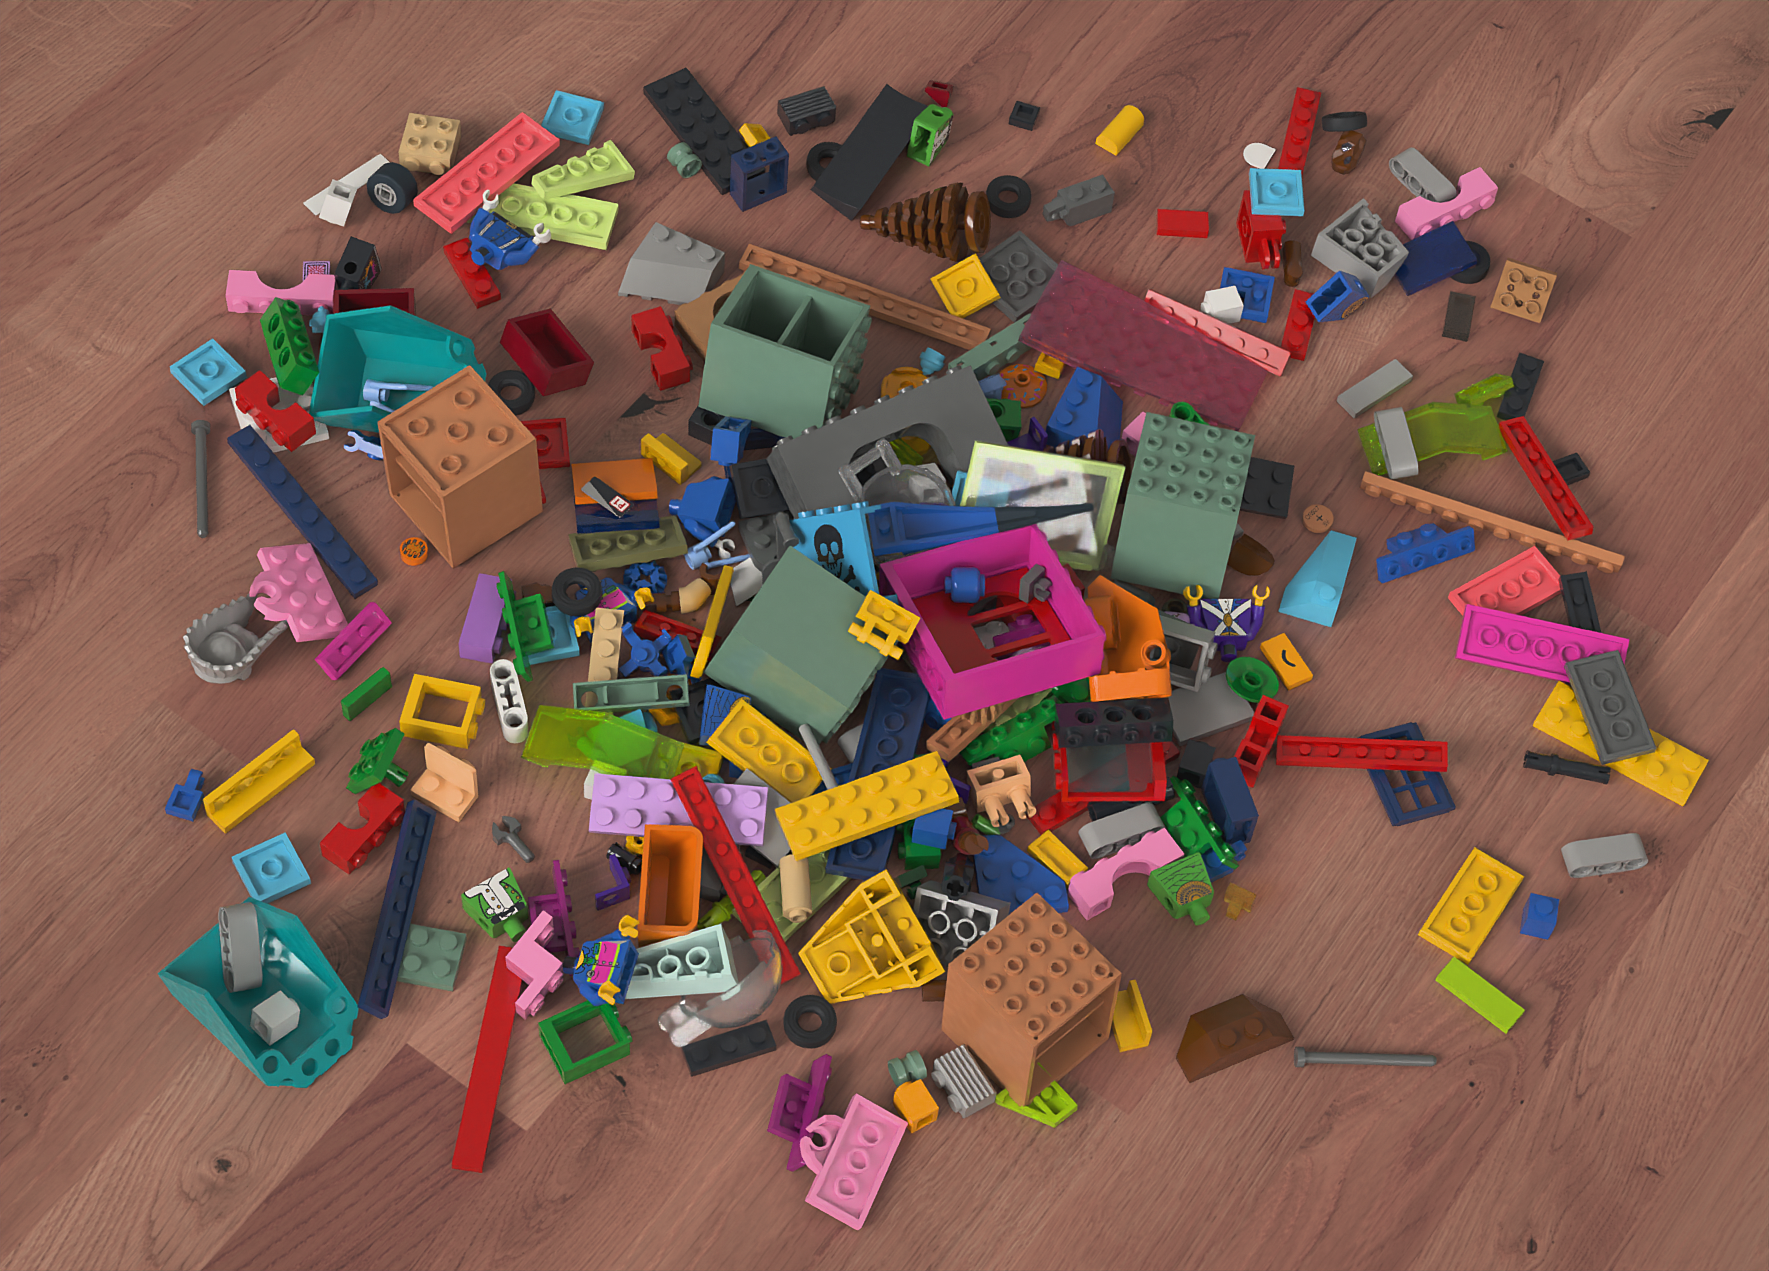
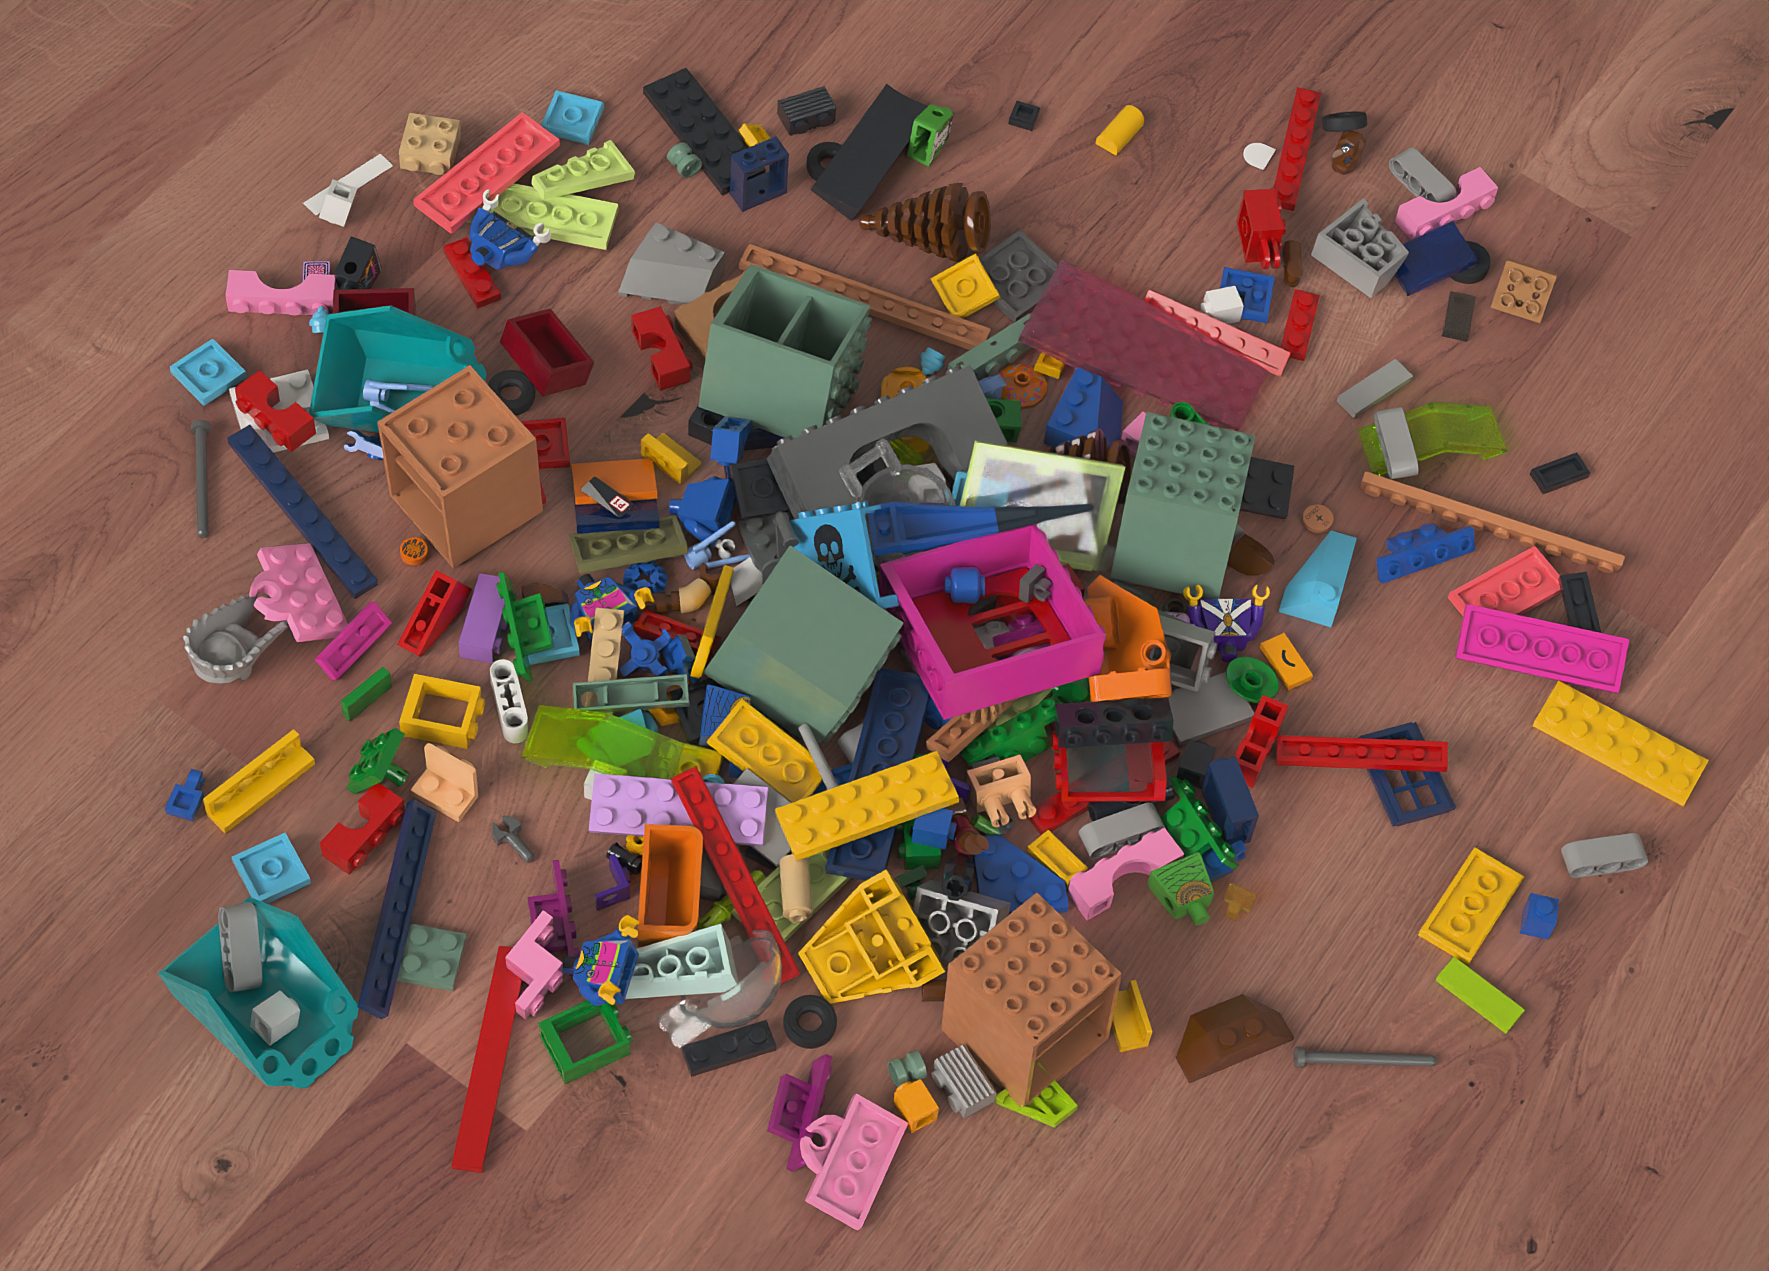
green brick [260,297,319,396] -> none
black wheel [366,162,418,214] -> none
torso [461,867,528,942] -> none
black tyre [552,567,602,616] -> none
yellow plate [847,590,920,660] -> none
dark red slope [925,80,954,107] -> none
black tyre [986,175,1032,218] -> none
dark purple bracket [1007,417,1048,464] -> none
dark grey hinge [1042,175,1115,226] -> none
red tile [1156,209,1209,238] -> none
medium azure tile [1249,168,1305,216] -> none
blue torso [1305,271,1369,322] -> none
clear neon green plate [1455,373,1514,408] -> none
black plate [1496,352,1544,420] -> none
red plate [1498,416,1594,541] -> none
black pin [1523,750,1611,785] -> none
dark grey tile [1564,650,1656,765] -> none
none -> red slope [397,570,472,657]

